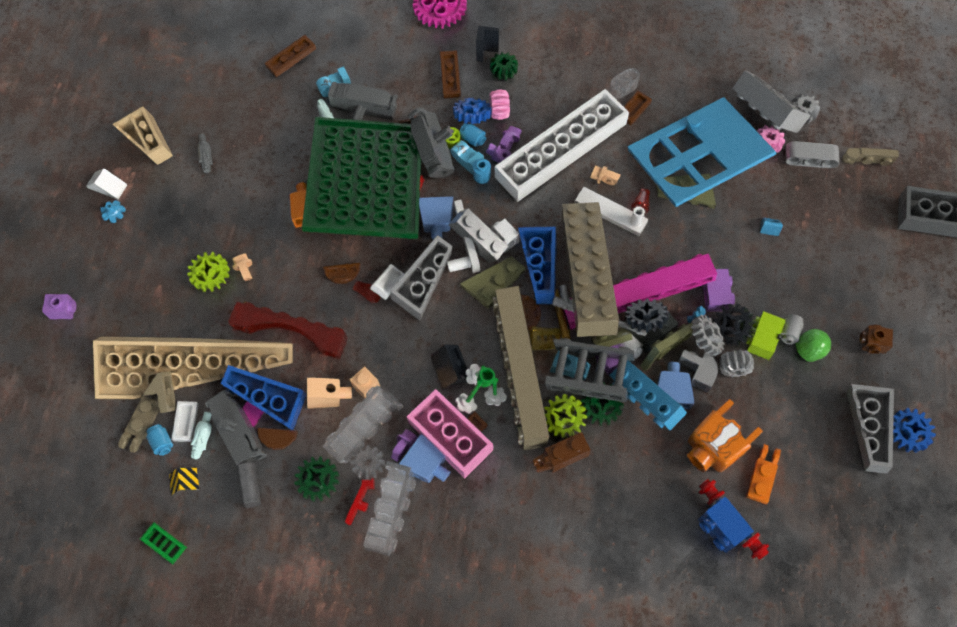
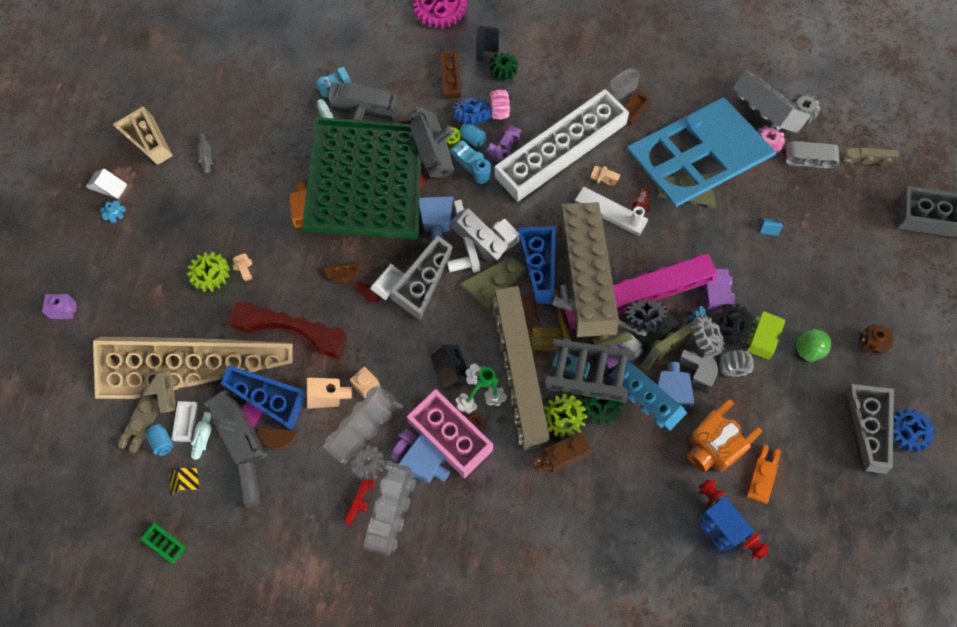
reddish brown plate [265,35,316,78] -> none
dark green gear [294,456,340,502] -> none
light grey brick [779,314,804,344] -> none

